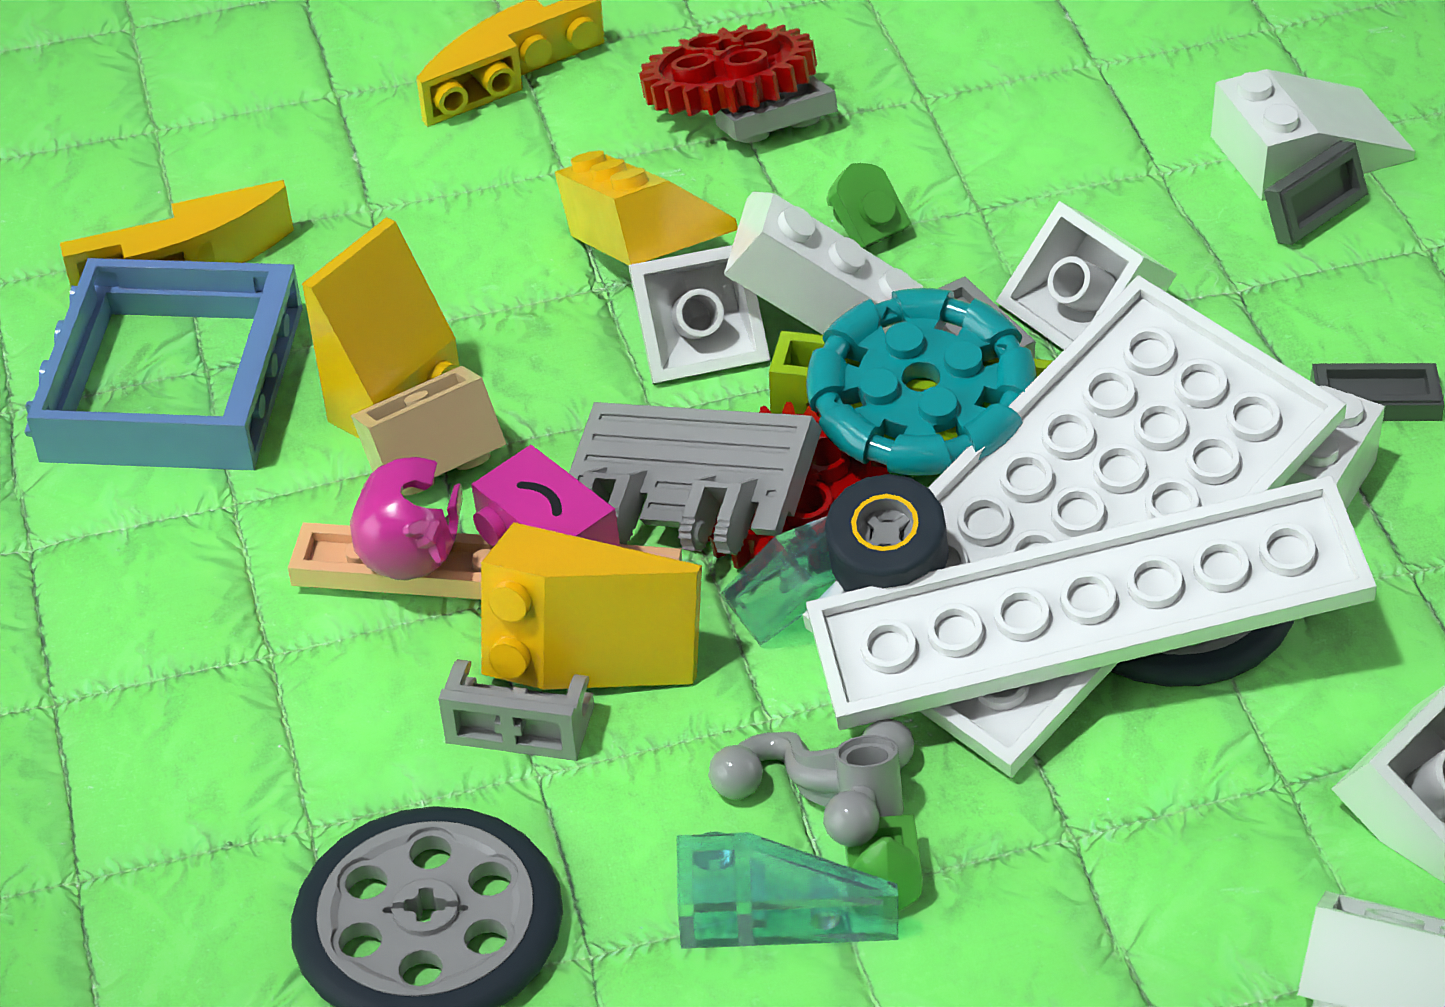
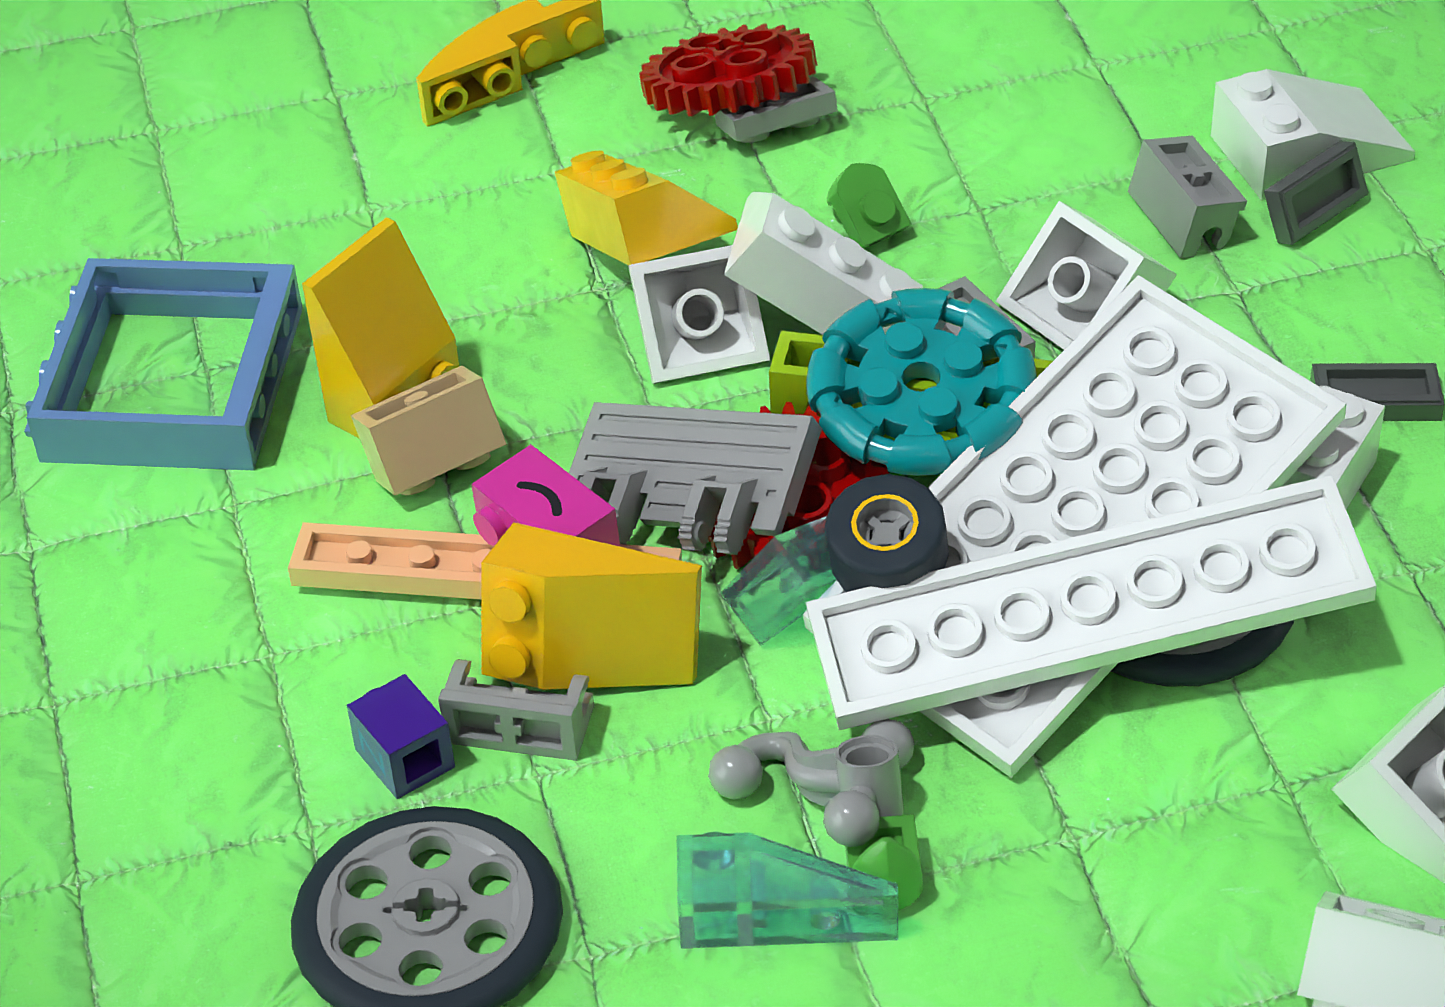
yellow slope [60,179,294,287] -> none
dark pink helmet [350,457,463,580] -> none
none -> dark purple brick [346,674,455,799]
none -> light grey hinge [1128,135,1247,258]

